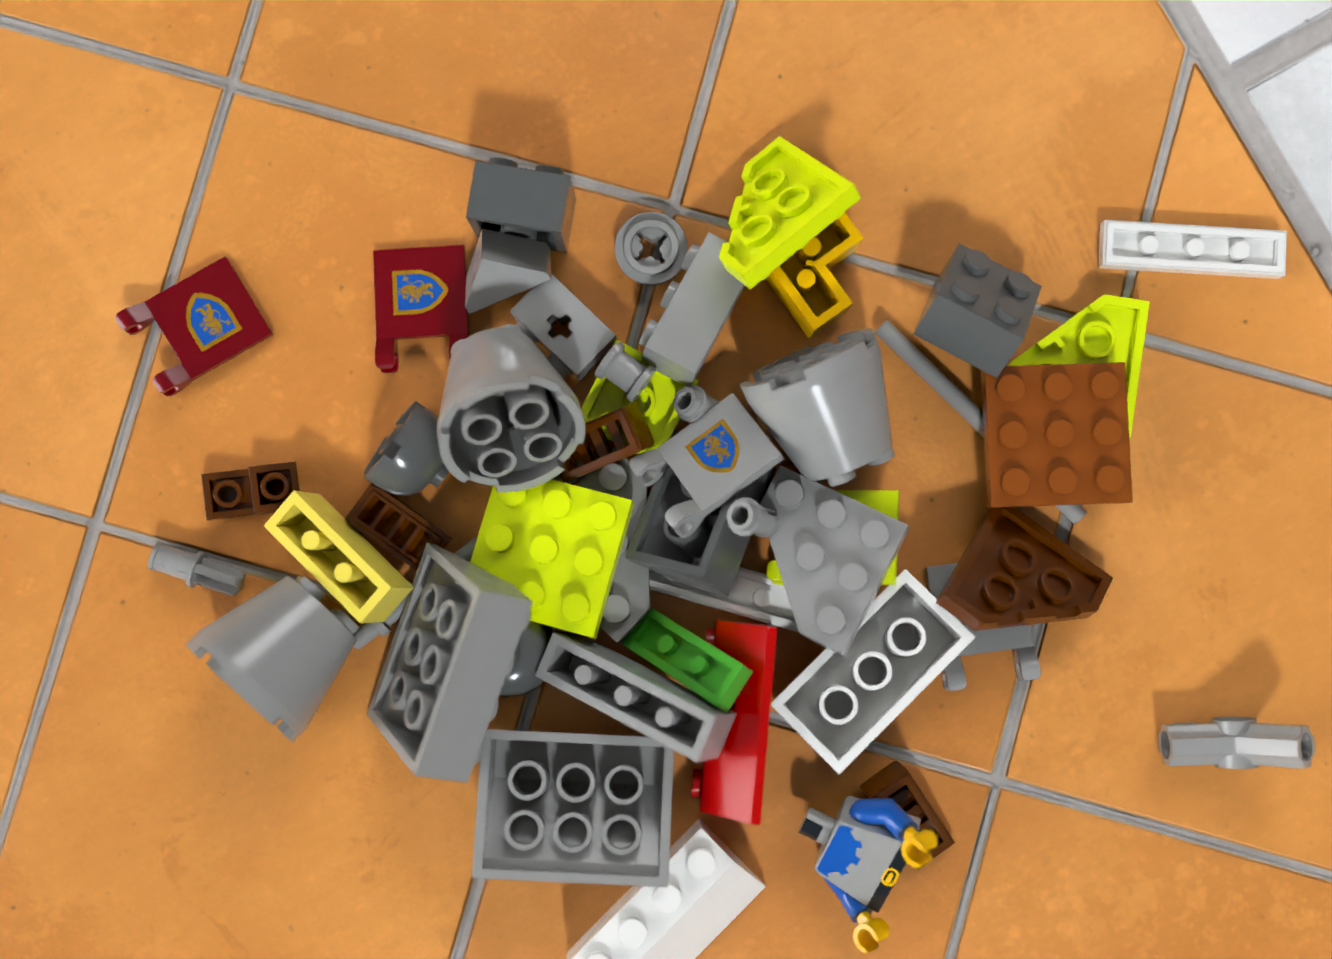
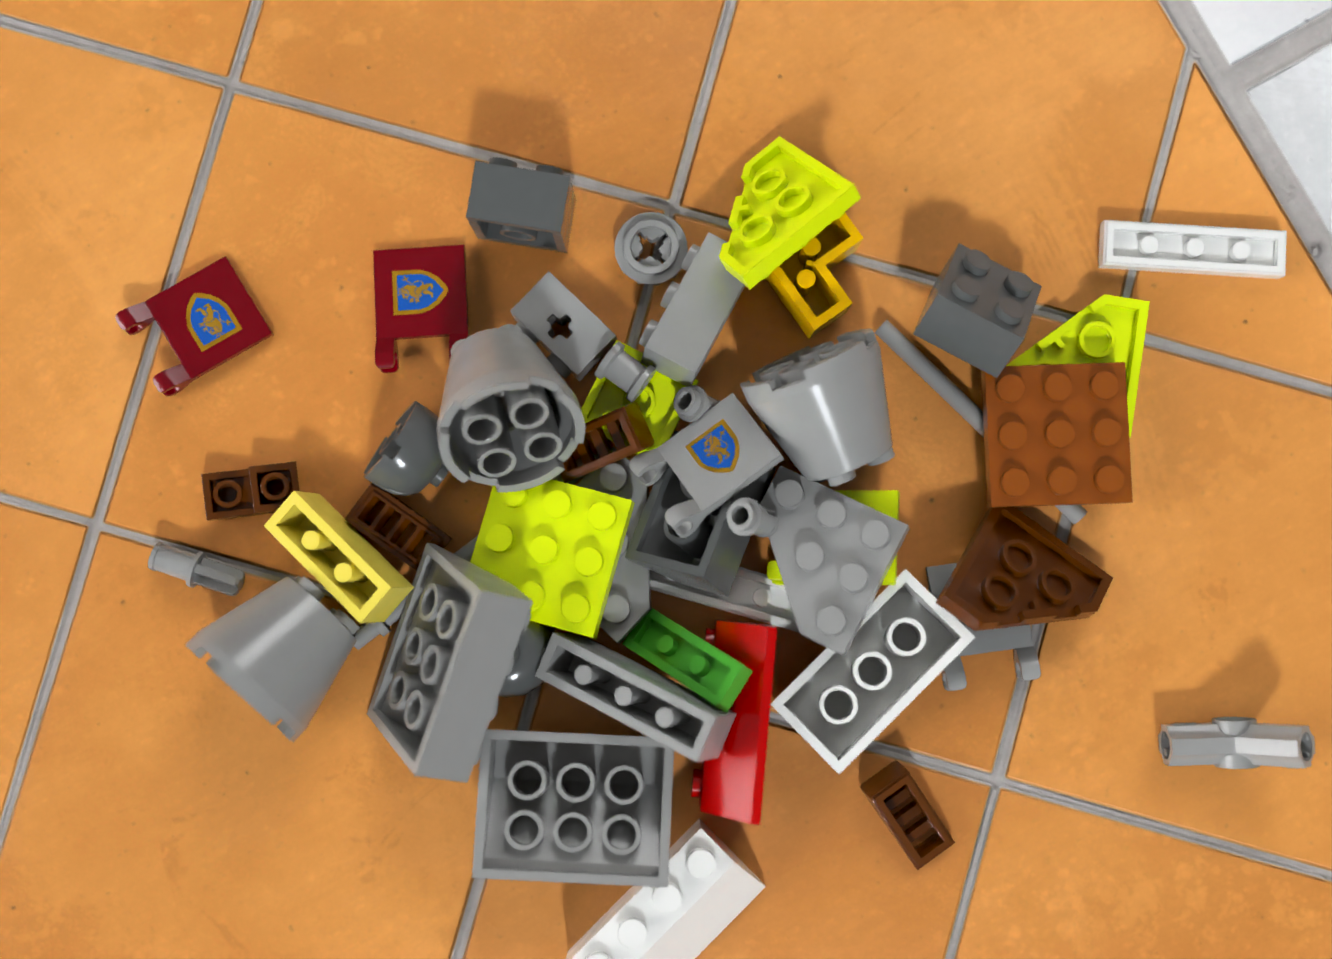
light grey slope [465,228,551,314] -> none
torso [798,796,938,953] -> none

